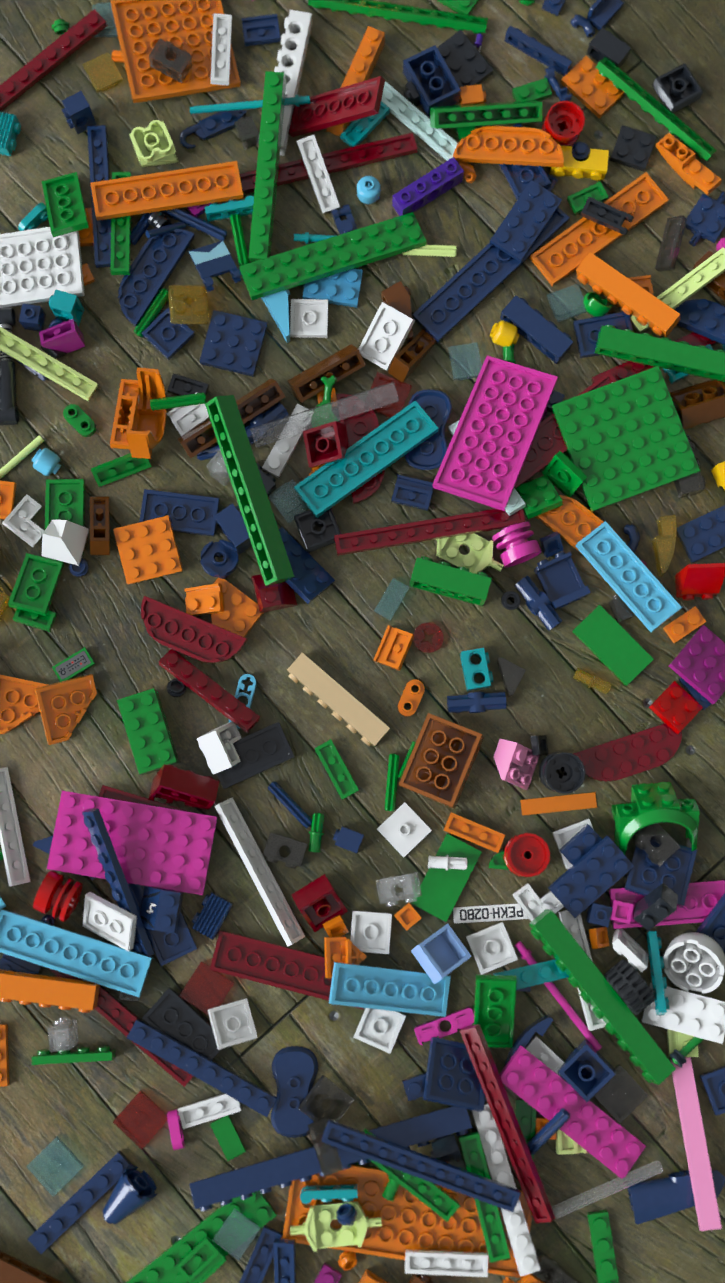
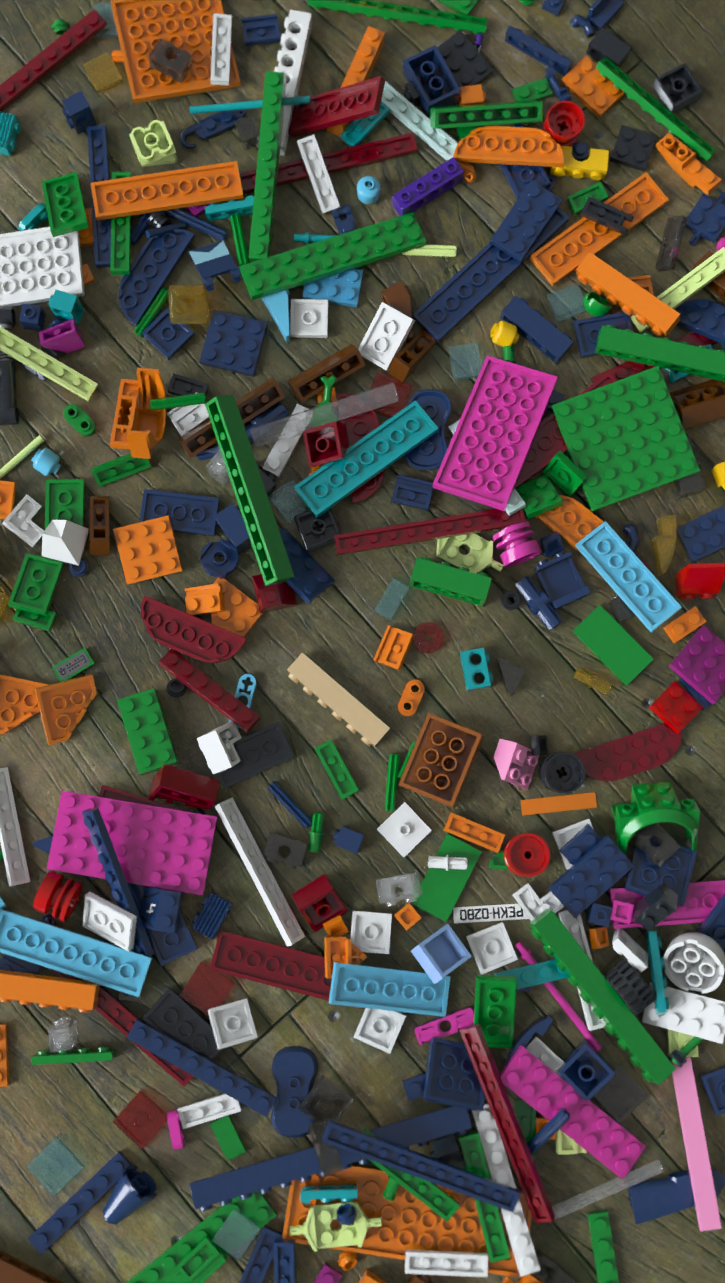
dark blue piece [447,692,506,713] -> none

